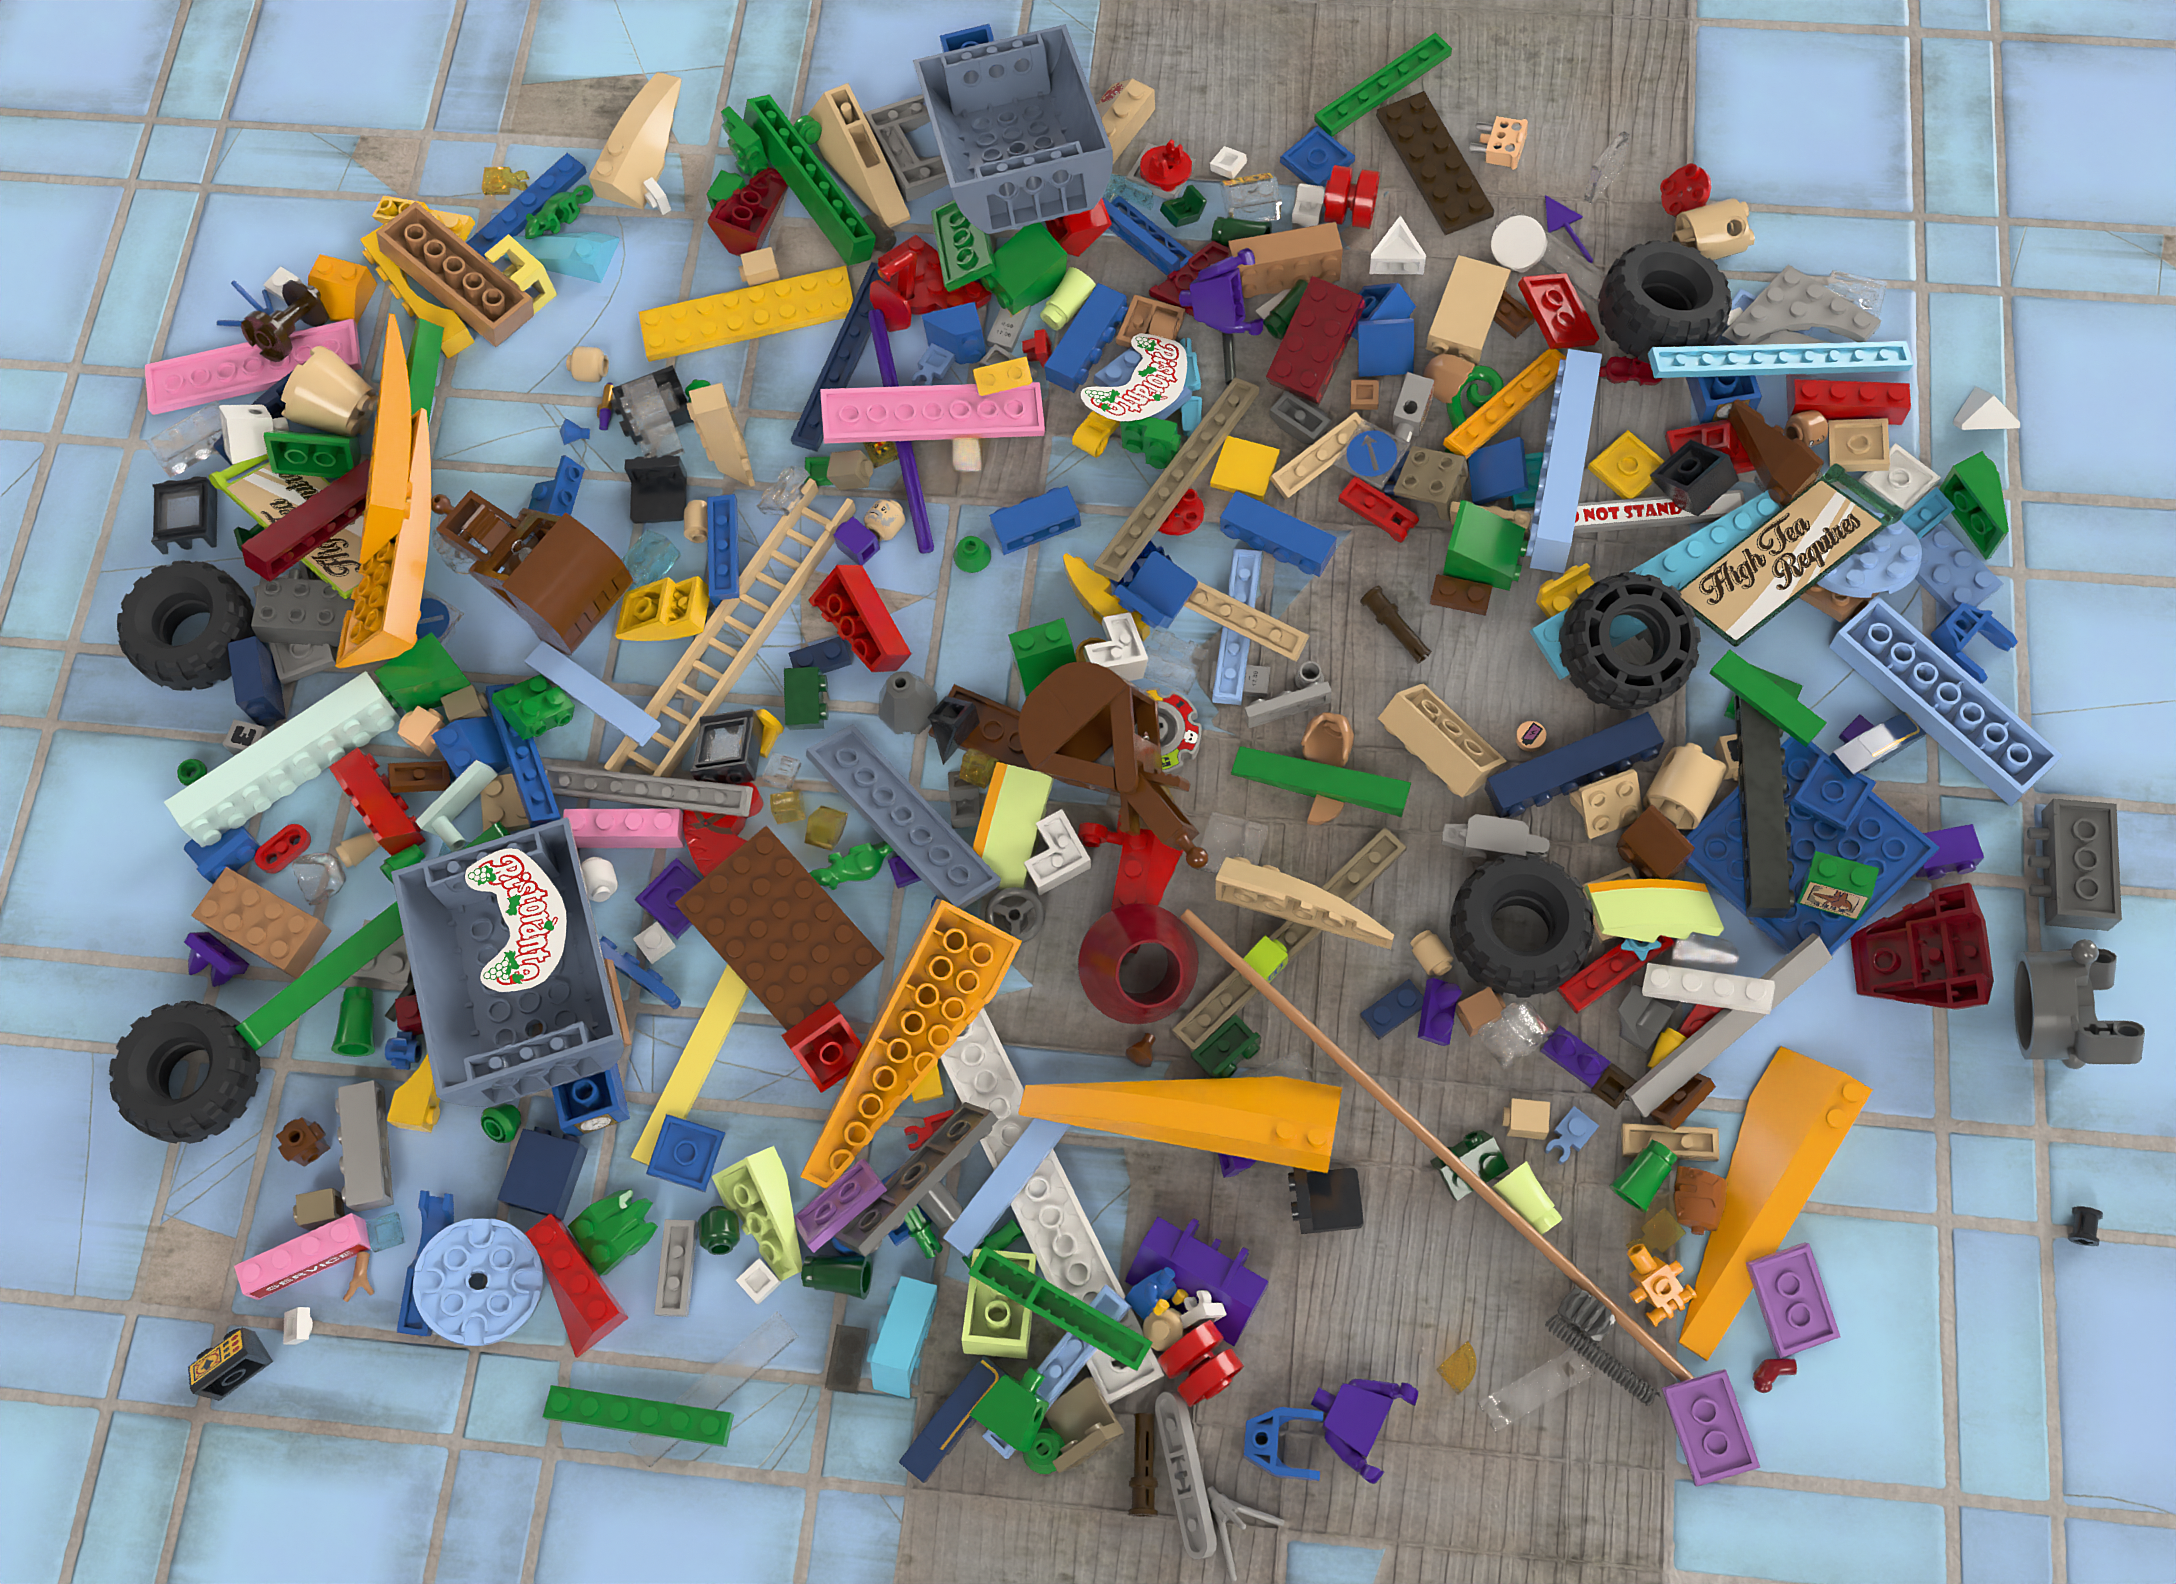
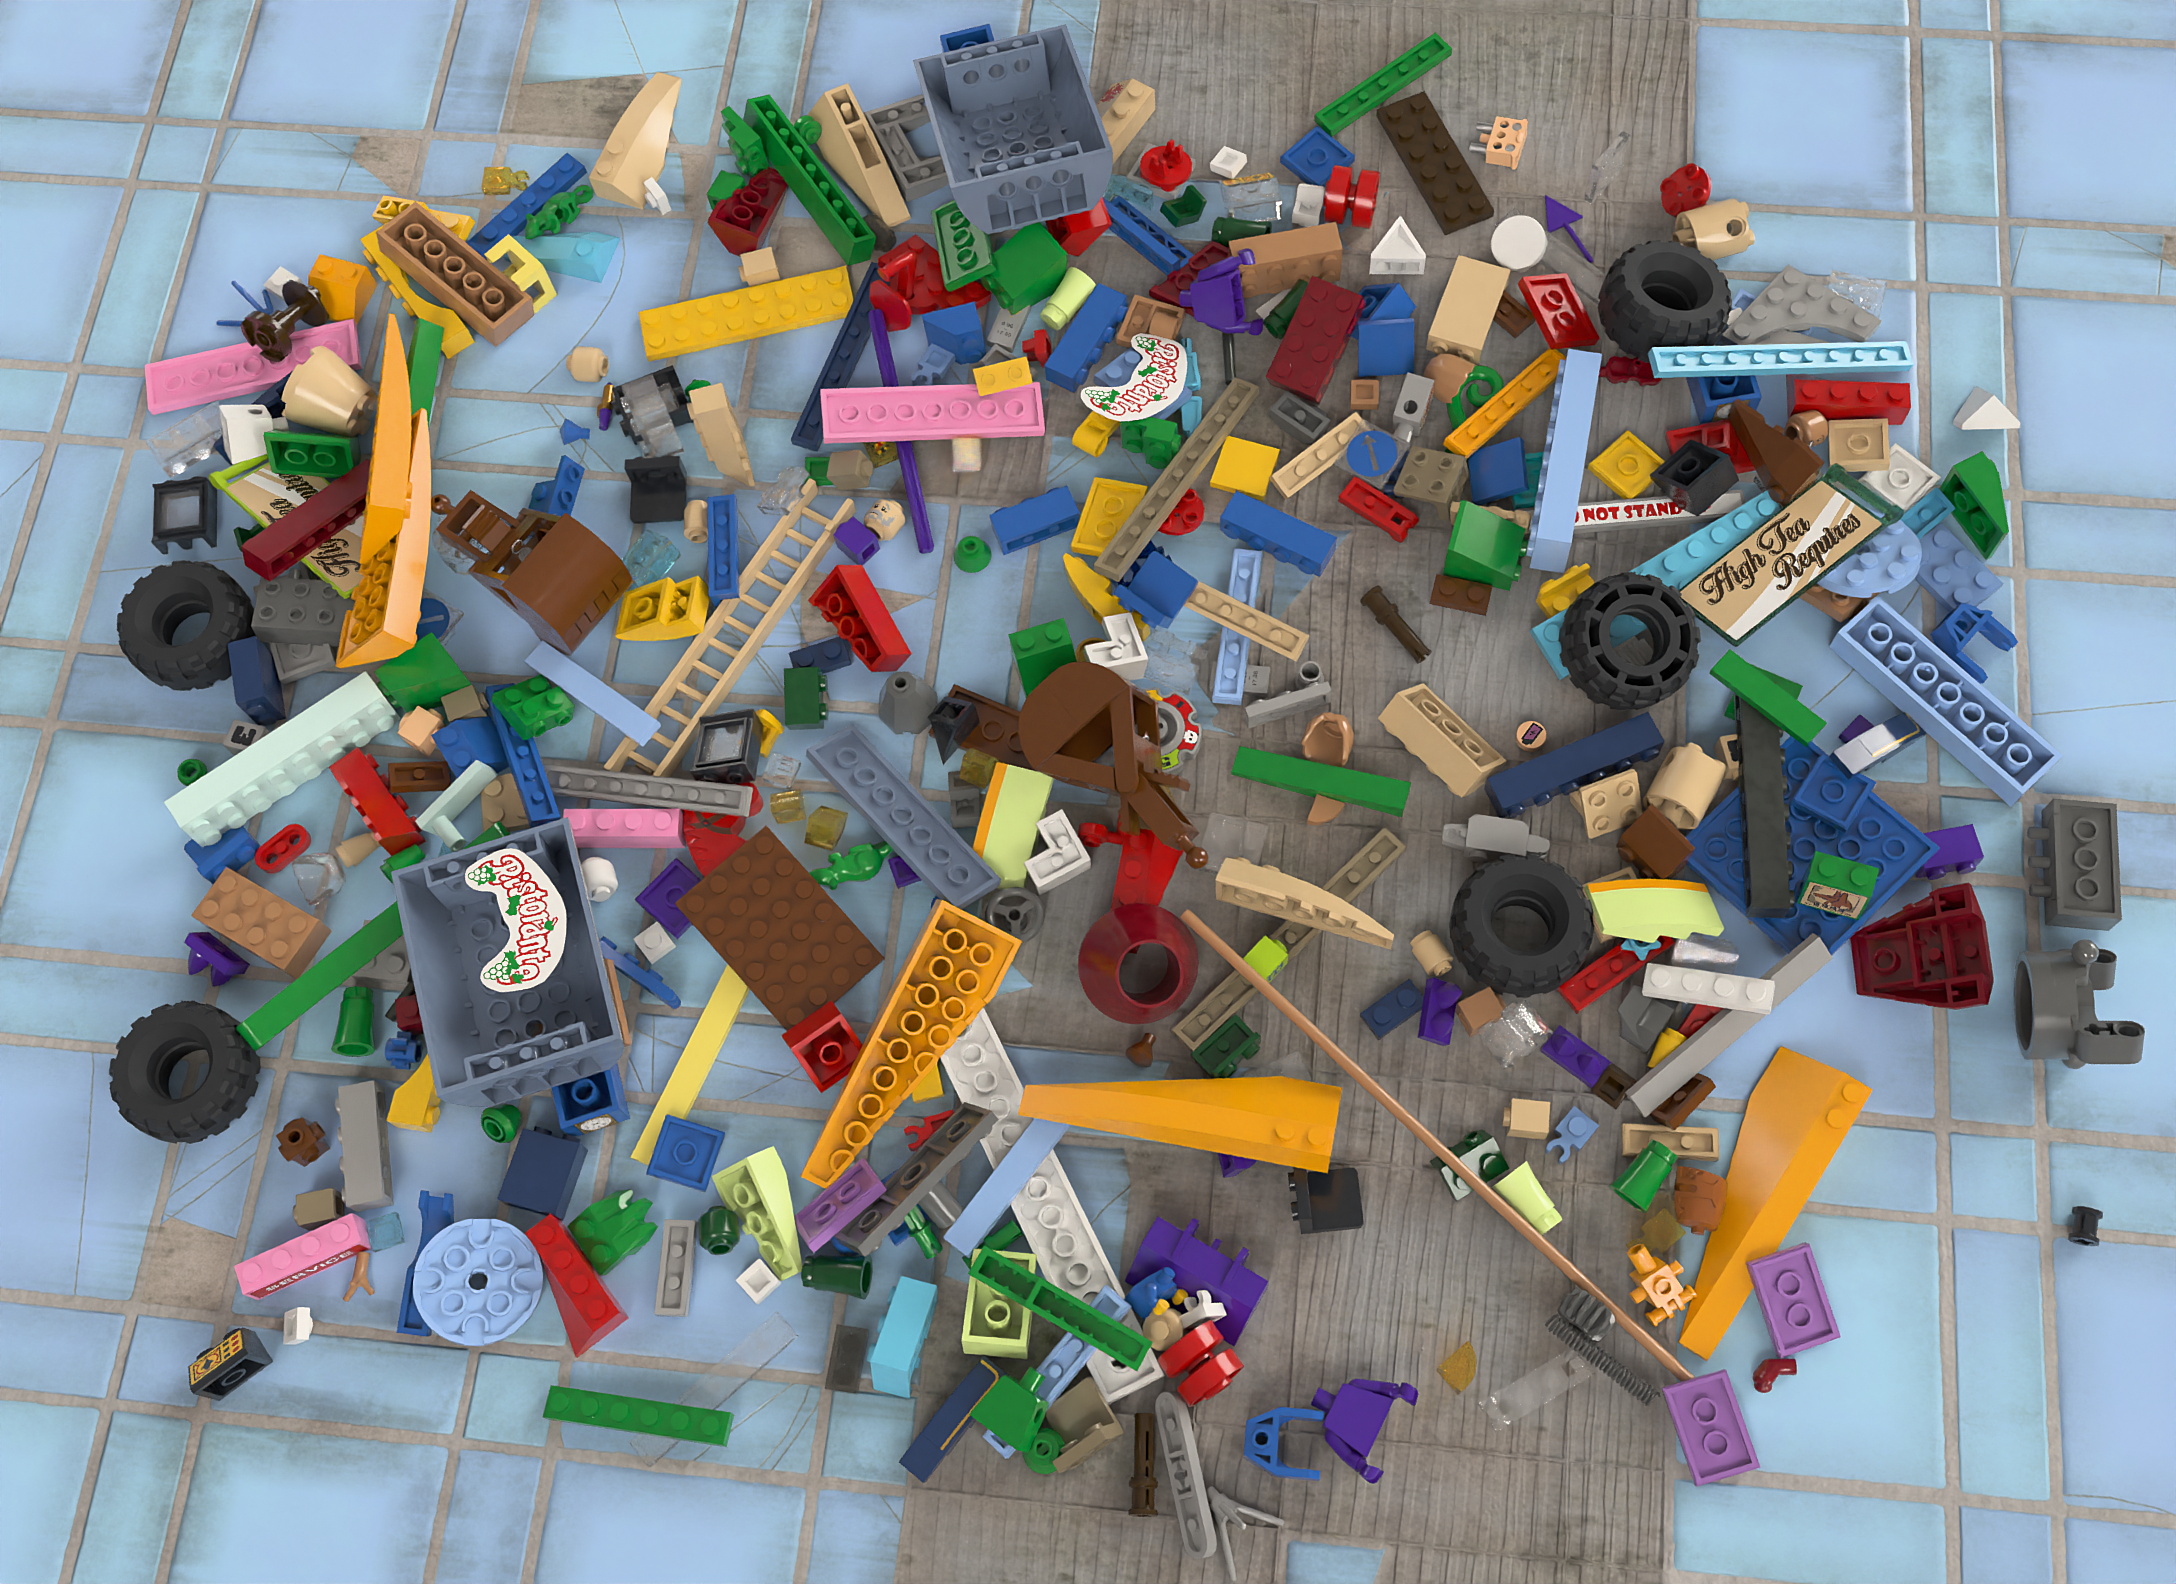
none -> yellow plate [1071,477,1148,557]

